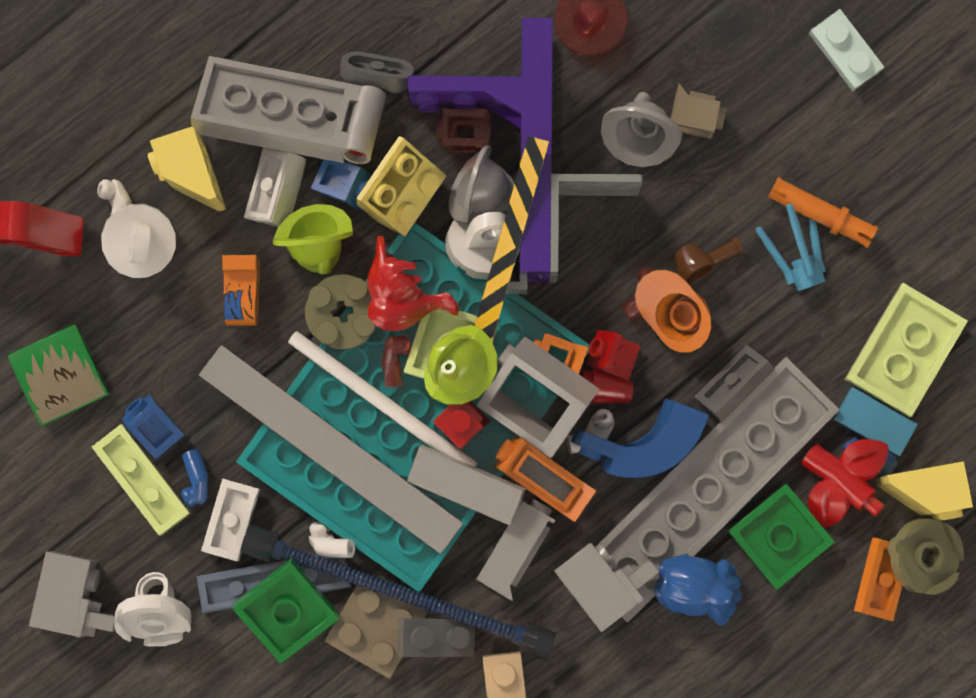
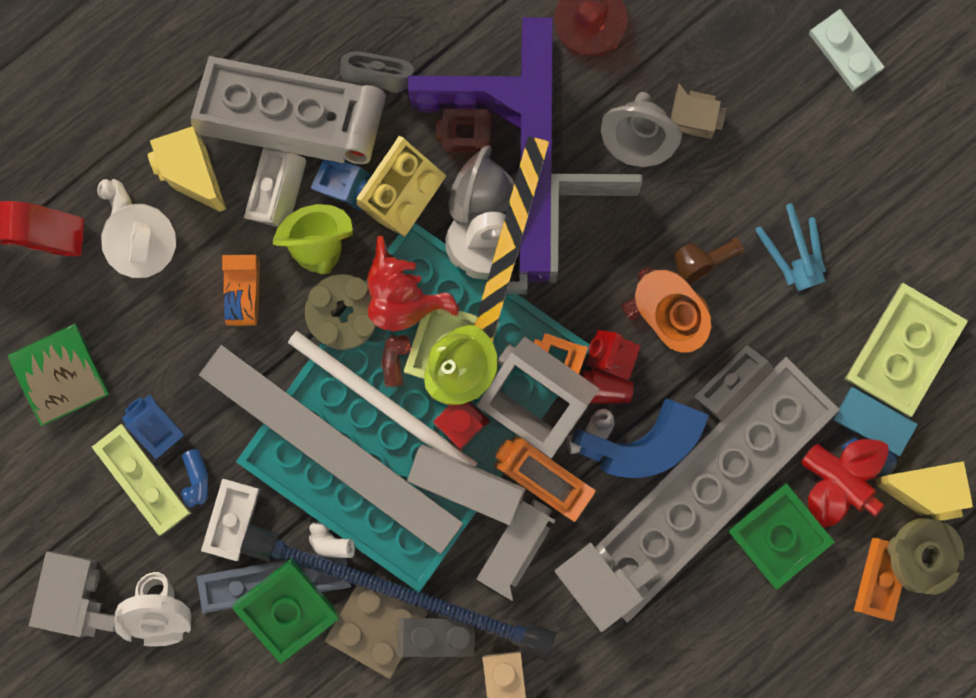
blue hair [654,554,742,626] -> none
orange pin [768,177,878,248] -> none

